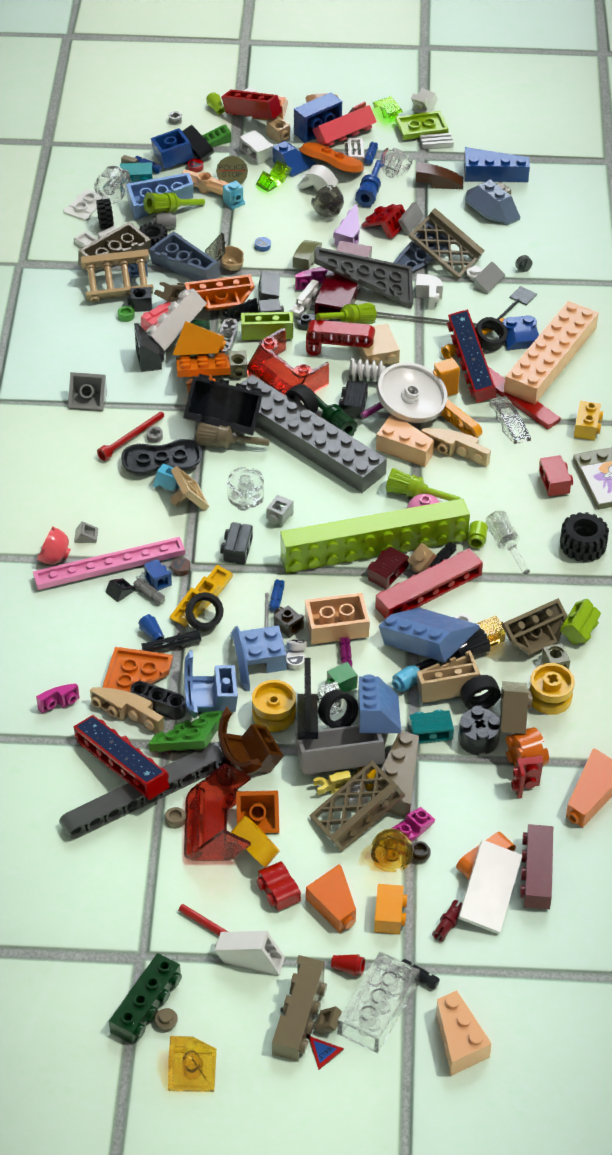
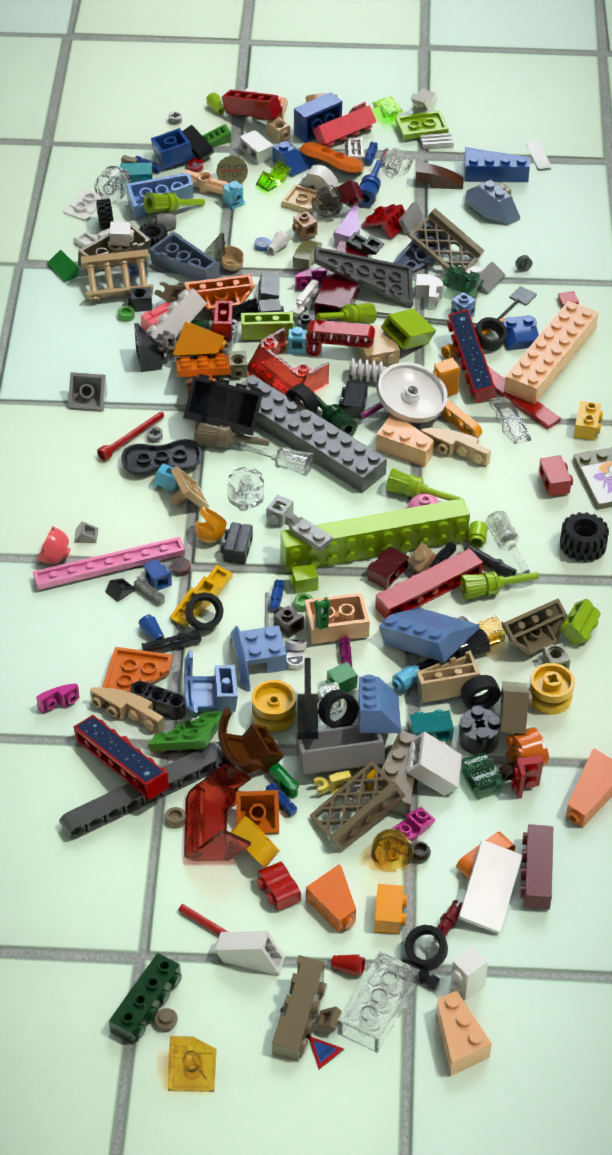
none -> green slope [47,250,79,282]
none -> white brick [110,222,134,246]
none -> light grey gear [155,330,177,353]
none -> light orange helmet [195,507,227,543]
none -> red brick [211,301,233,340]
none -> clear piece [241,442,314,476]
none -> blue axle [266,783,297,817]
none -> white cone [267,230,290,254]
none -> green bar [268,763,299,798]
none -> tan tile [281,184,324,215]
none -> light grey hinge [284,512,333,552]
none -> medium azure brick [288,327,306,354]
none -> lime brick [289,564,318,594]
none -> medium nougat brick [292,211,318,240]
none -> bright green tile [294,593,313,612]
none -> green bar [314,597,330,630]
none -> dark red brick [338,179,364,208]
none -> pearl dark grey slope [345,232,385,255]
none -> lime brick [381,308,437,350]
none -> black tyre [404,924,448,970]
none -> white brick [407,731,462,796]
none -> clear green brick [443,265,484,299]
none -> white brick [450,947,488,1000]
none -> medium blue brick [451,292,476,318]
none -> lime piece [460,571,539,601]
none -> clear green brick [461,752,503,799]
none -> black pin [464,544,517,577]
none -> dark brown plate [497,763,516,782]
none -> white sticker [526,140,552,169]
none -> tile [558,291,579,307]

